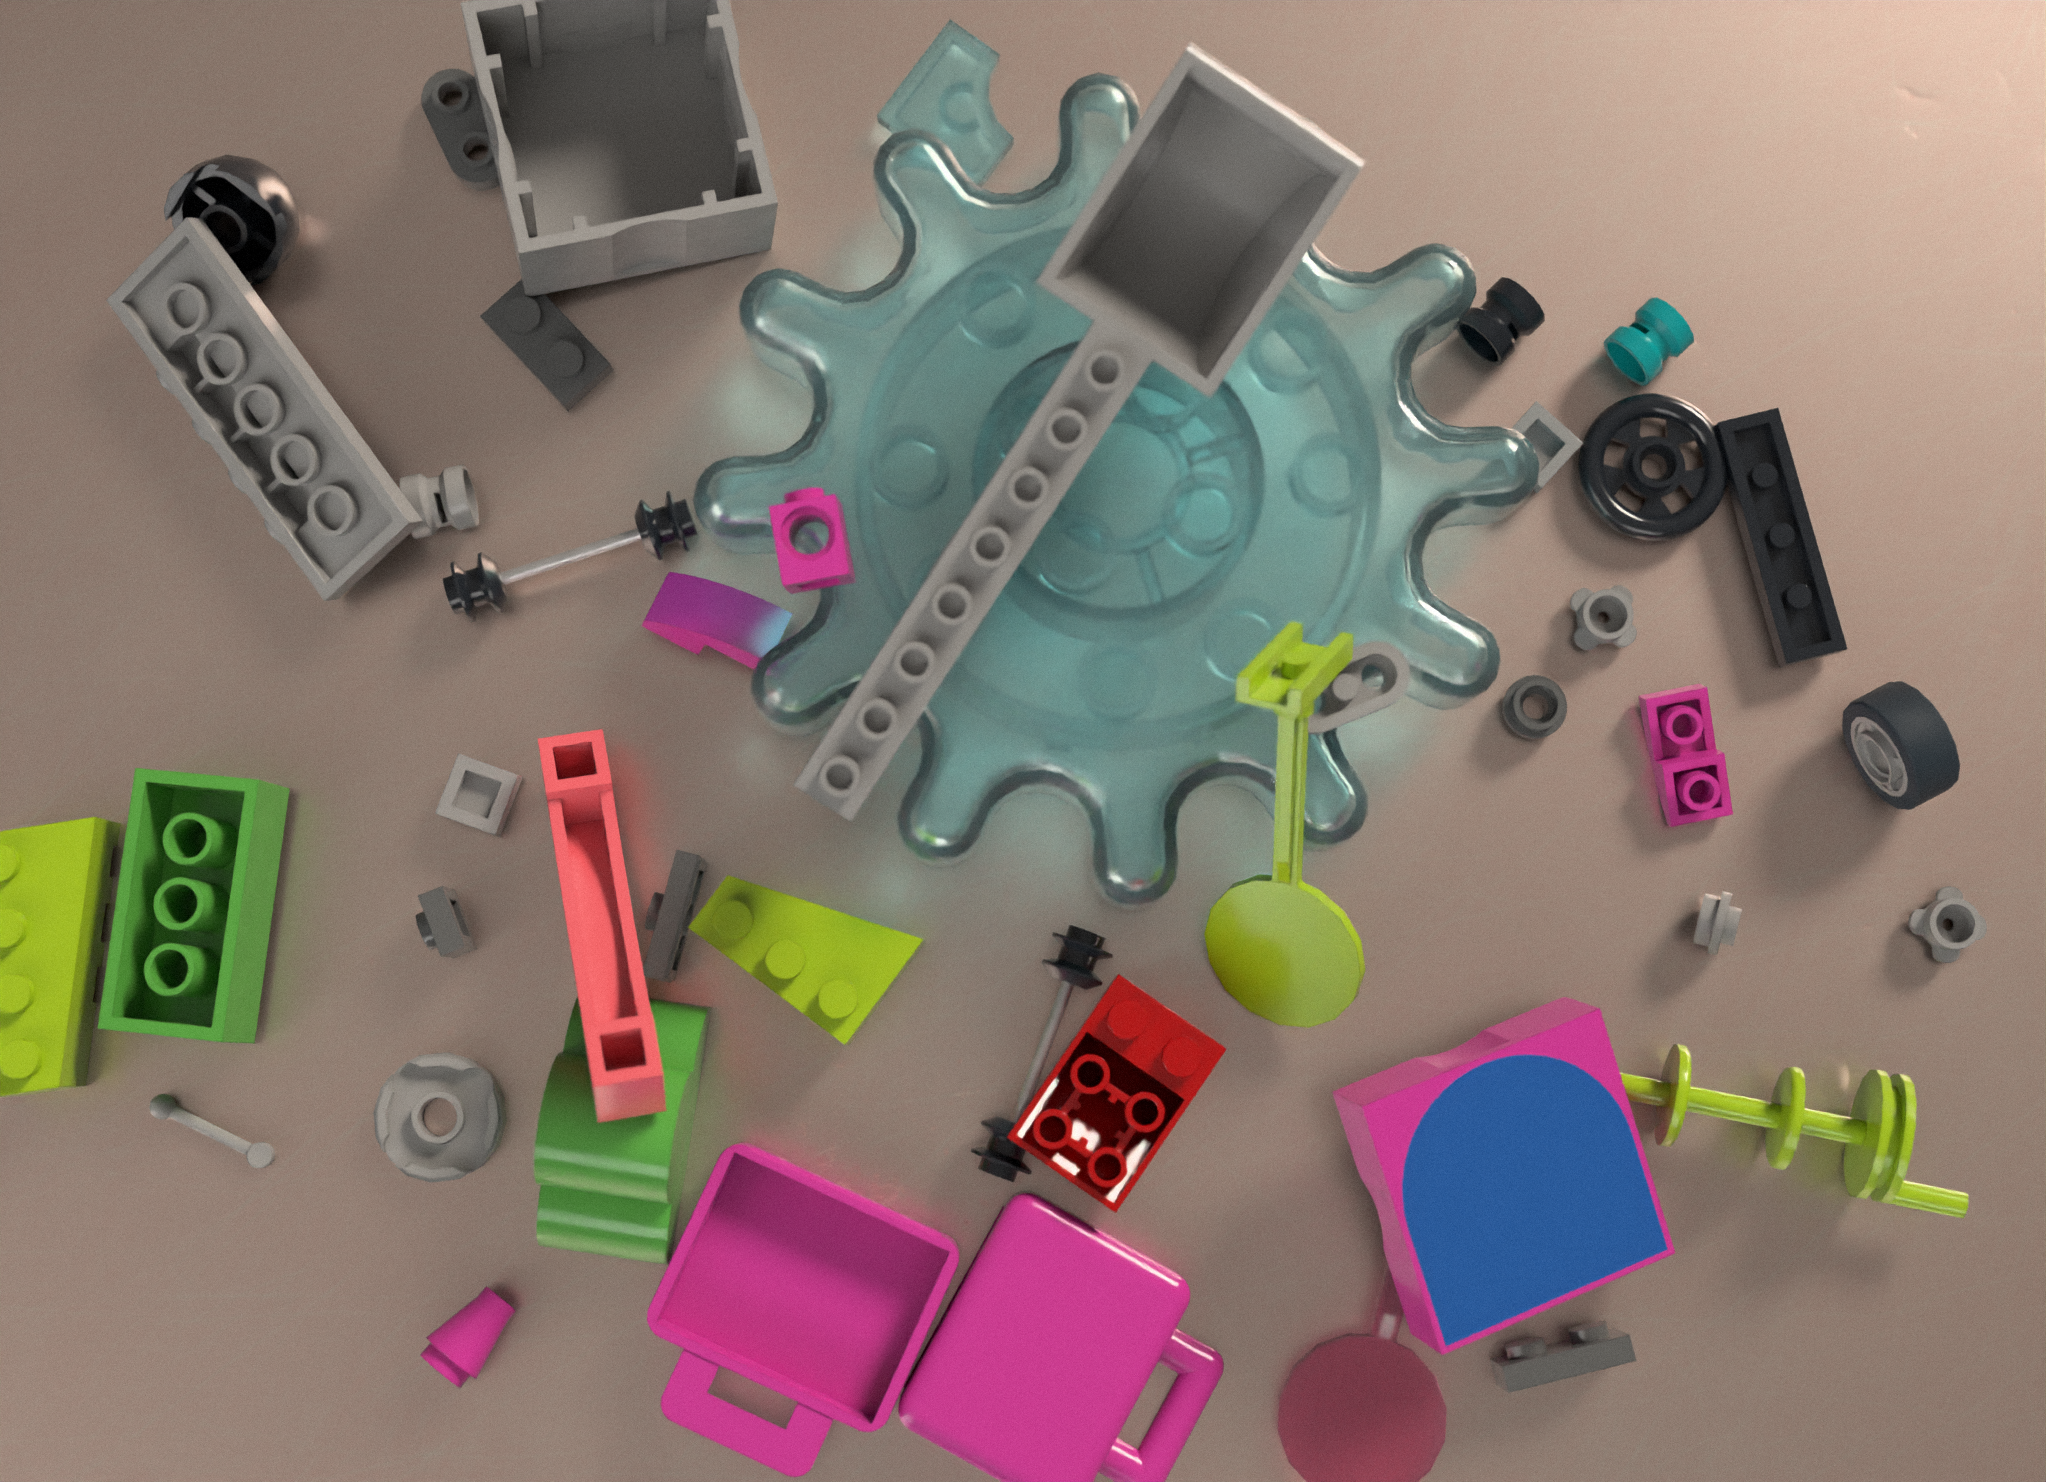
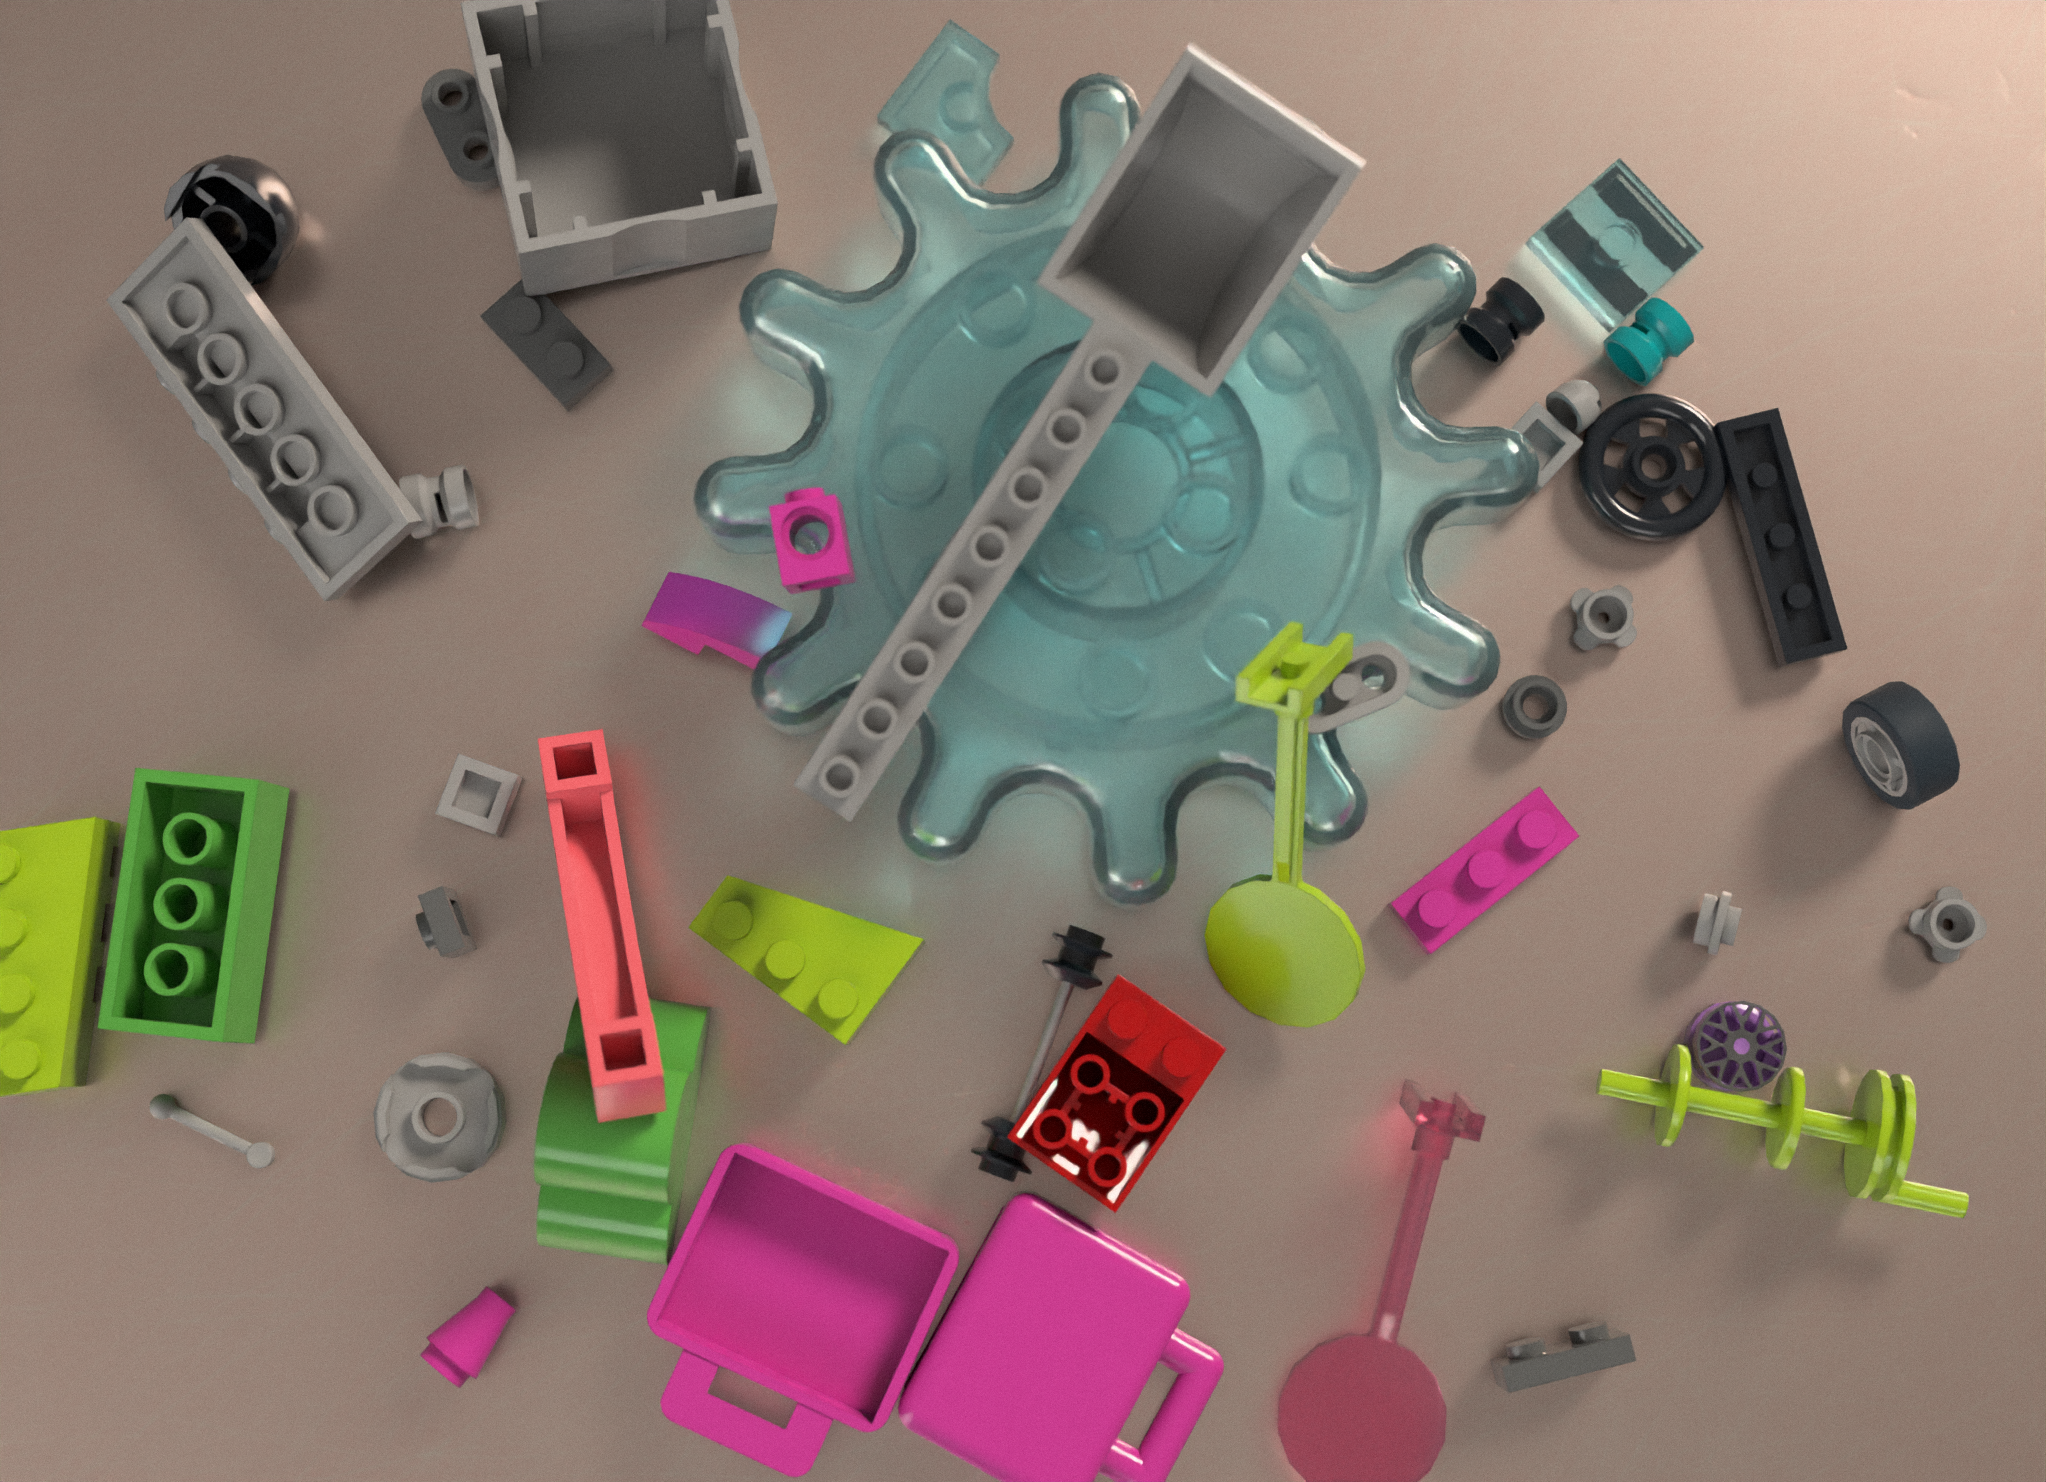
black axle [443,491,698,622] -> none
dark grey plate [643,850,707,983] -> none
blue tile [1332,996,1675,1355] -> none
dark pink slope [1638,684,1733,827] -> none
none -> dark pink plate [1387,786,1579,955]
none -> clear light blue tile [1526,158,1704,334]
none -> light grey hinge [1546,379,1602,435]
none -> wheel [1683,1001,1787,1092]

